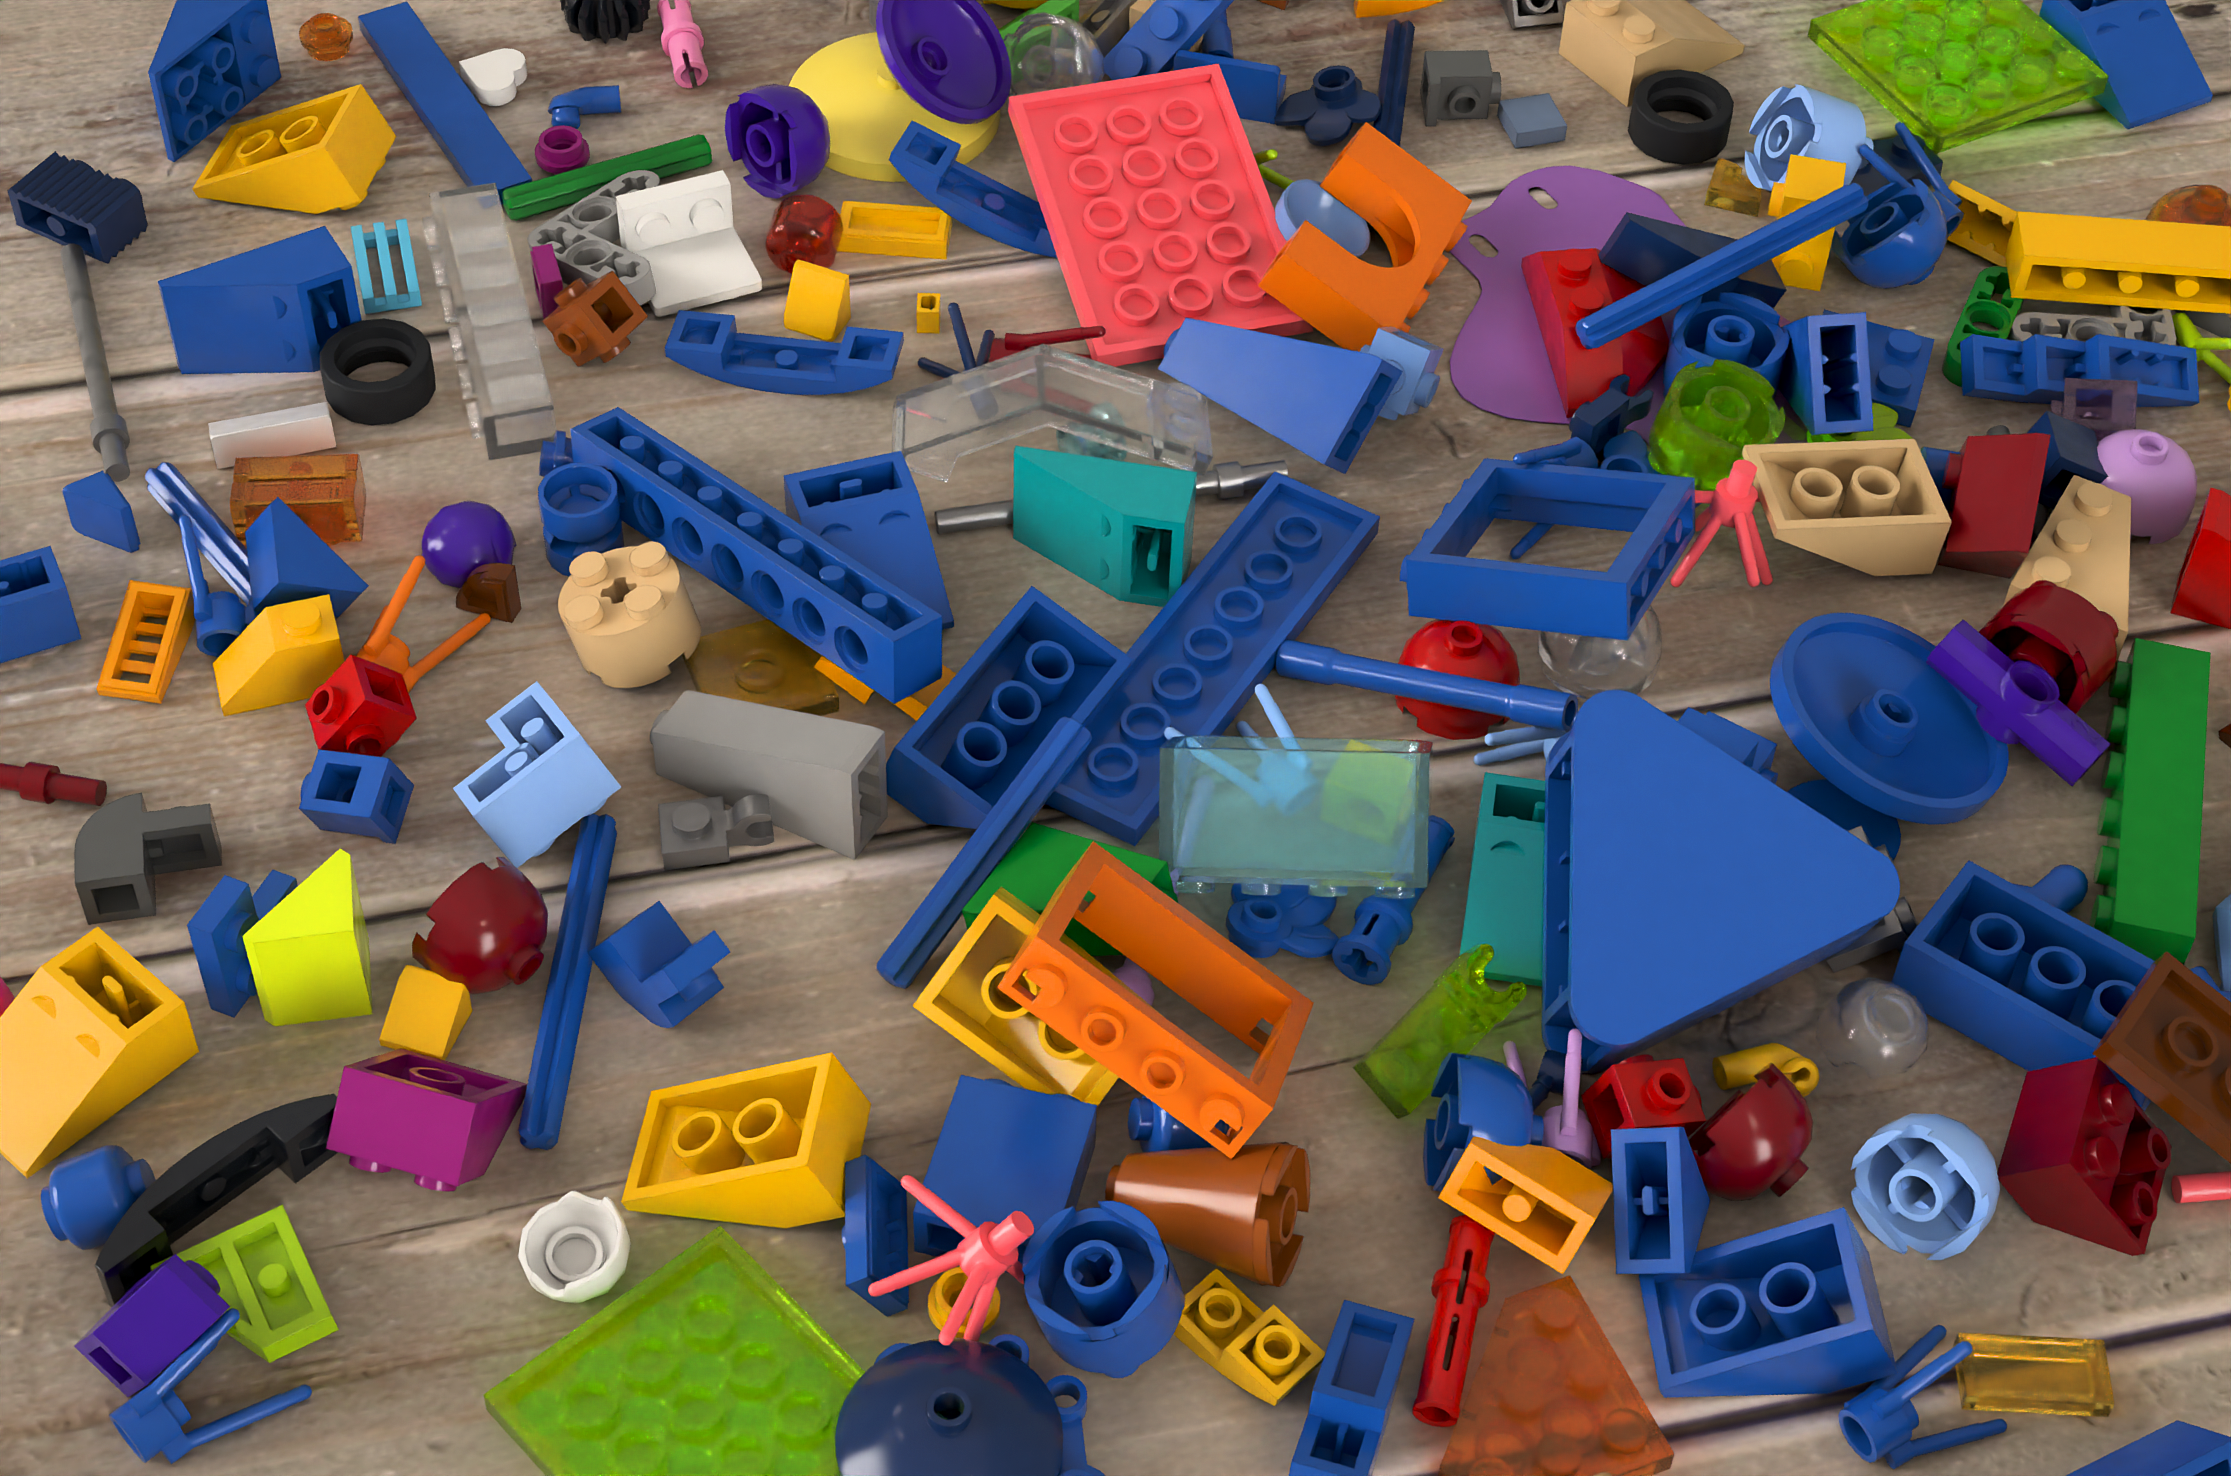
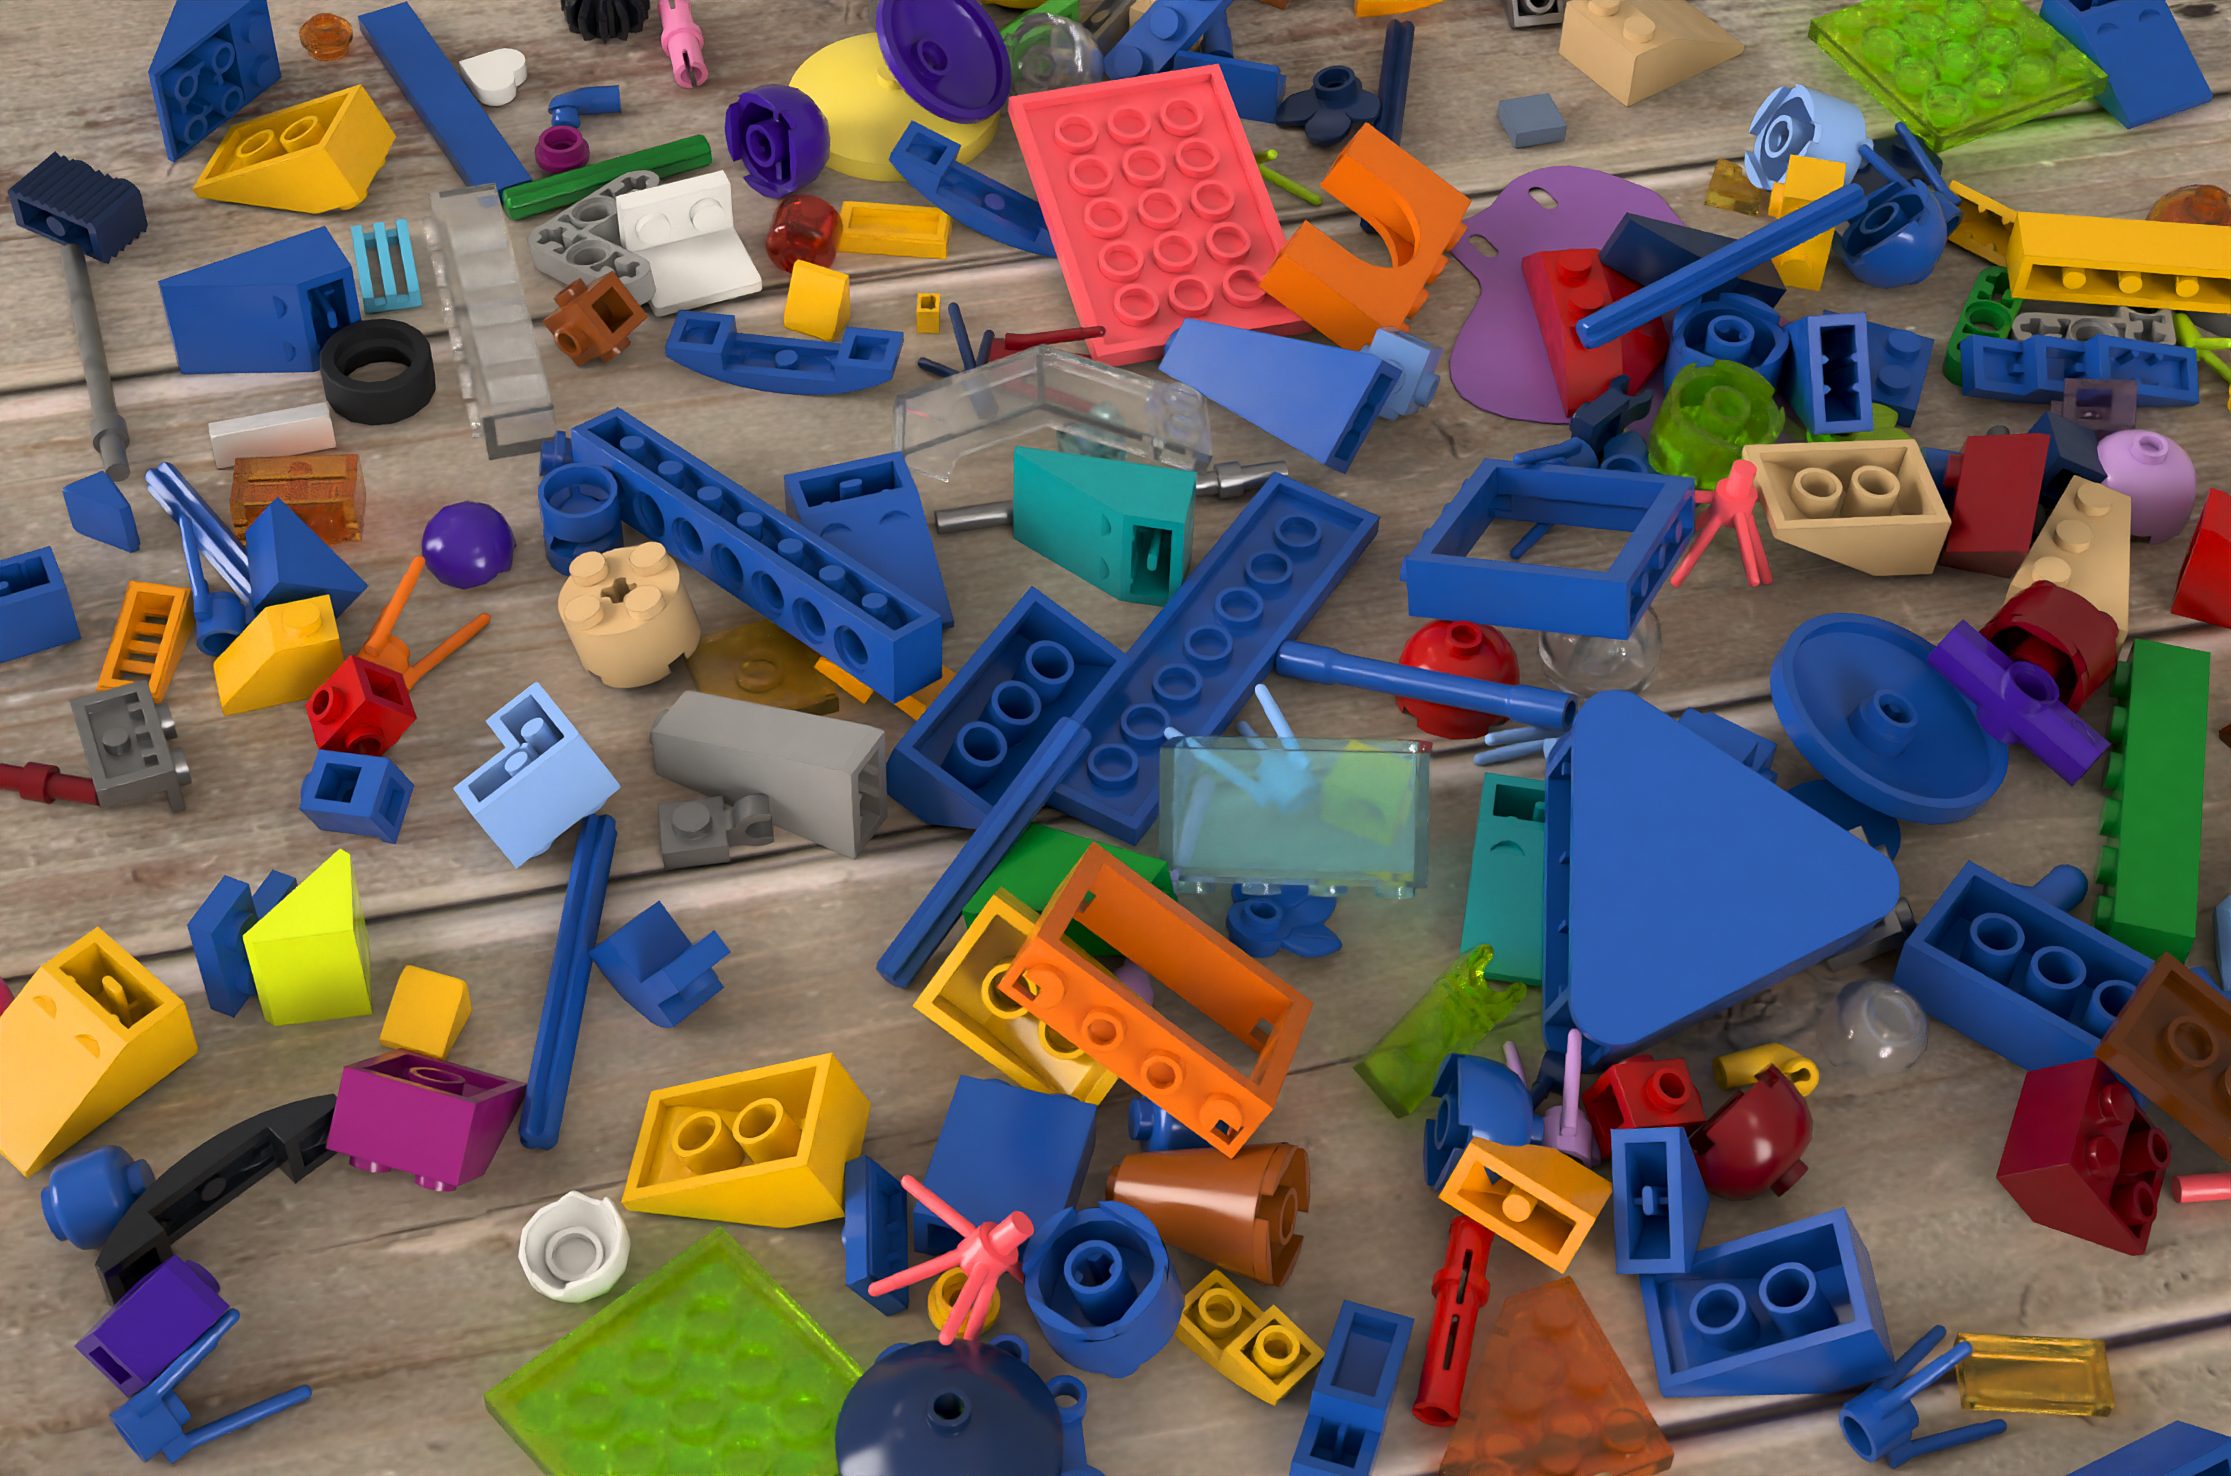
dark grey brick [74,793,222,925] -> none
lime wing [150,1204,339,1363] -> none
dark red cylinder [412,857,548,994] -> none
reddish brown tile [456,563,521,623] -> none
magenta tile [530,243,563,320] -> none
medium blue piece [1275,179,1370,258] -> none
blue pin [1332,815,1455,985] -> none
dark grey brick [1420,50,1501,126] -> none
black tyre [1628,69,1734,165] -> none
light blue cylinder [1851,1113,2000,1260] -> none
none -> flat silver bracket [69,679,192,813]

